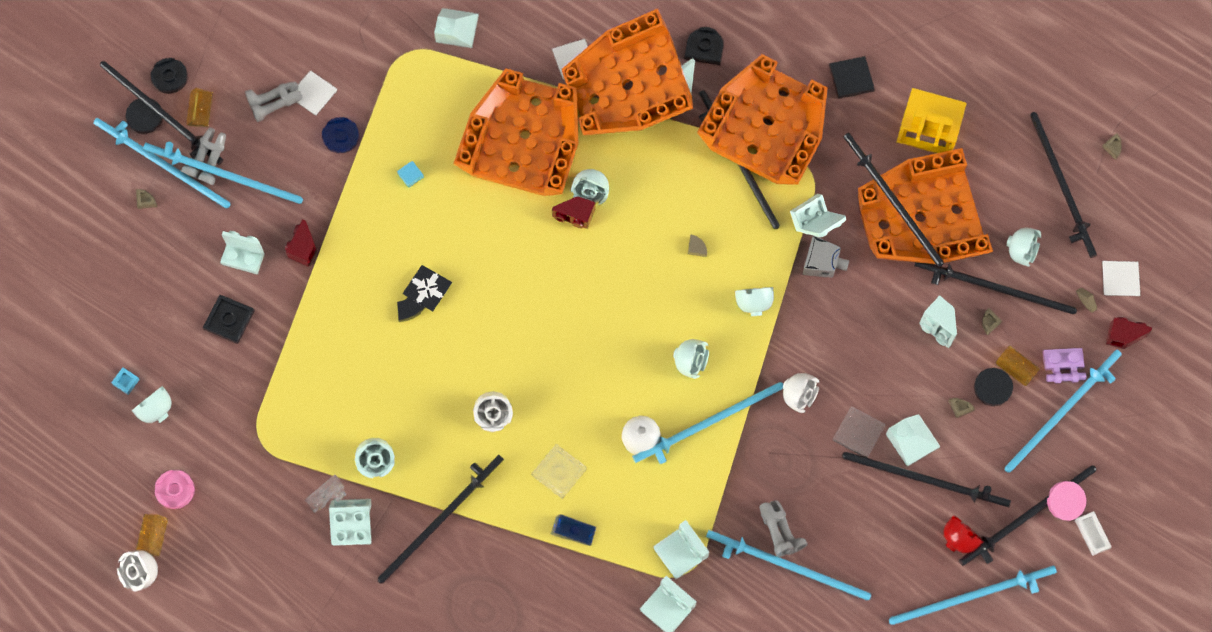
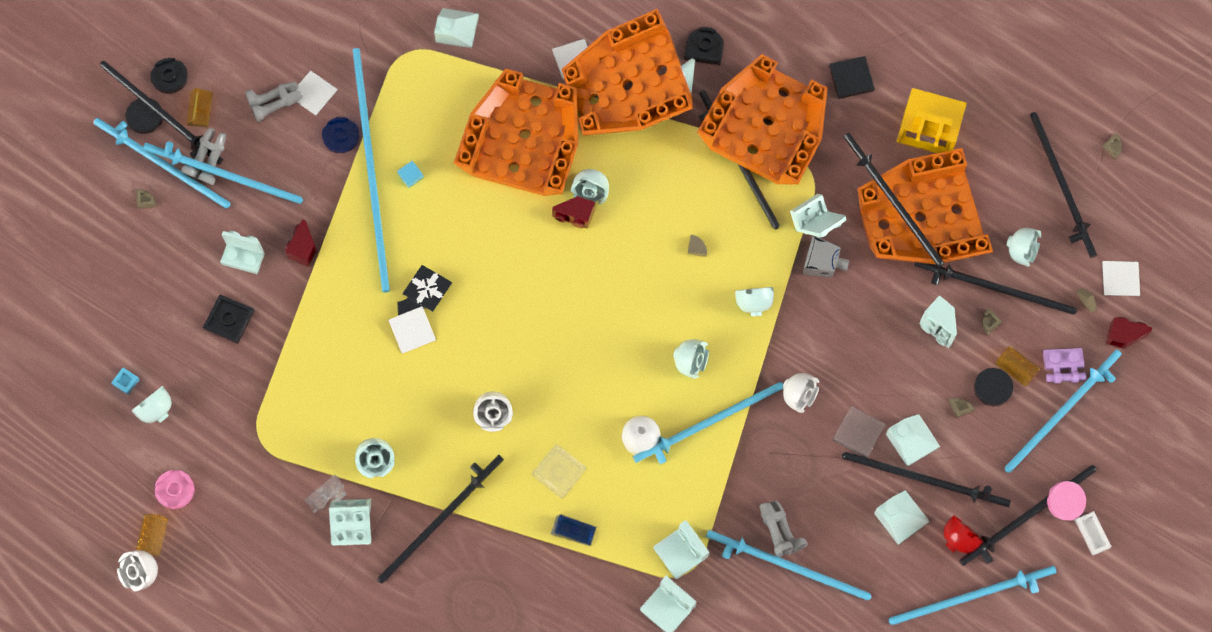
none -> medium azure piece [353,48,390,293]
none -> white sticker [389,307,436,354]
none -> light aqua slope [874,490,930,545]

